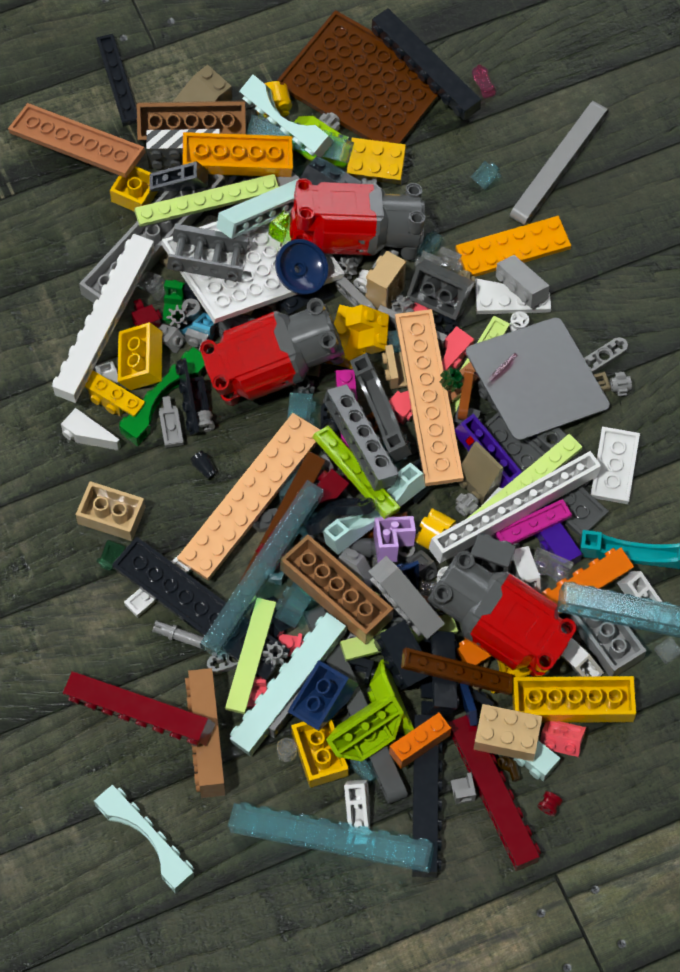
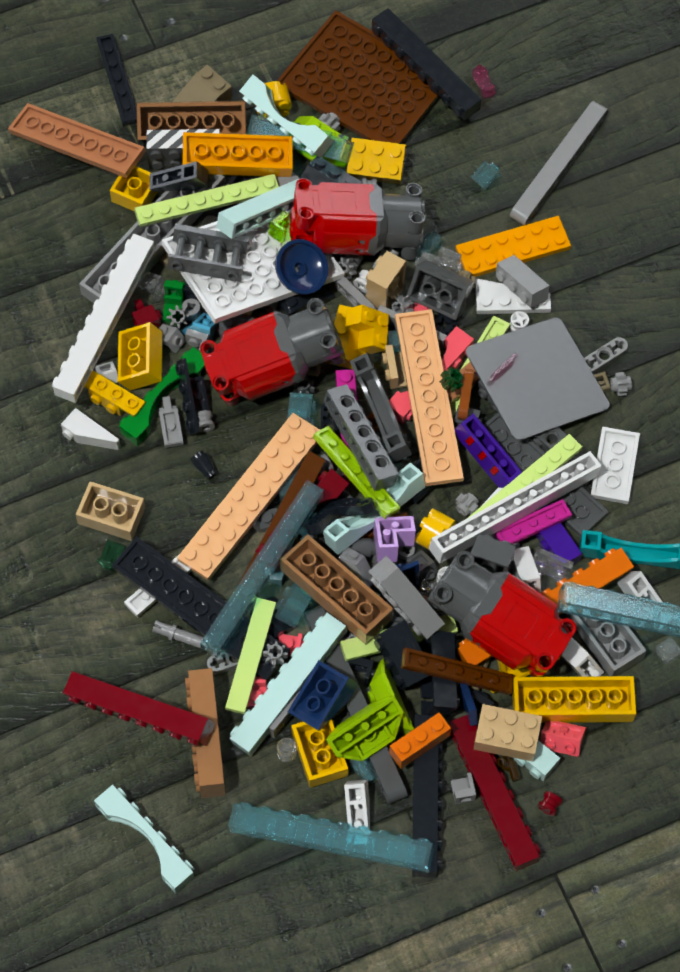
dark tan slope [458,441,503,505] -> none

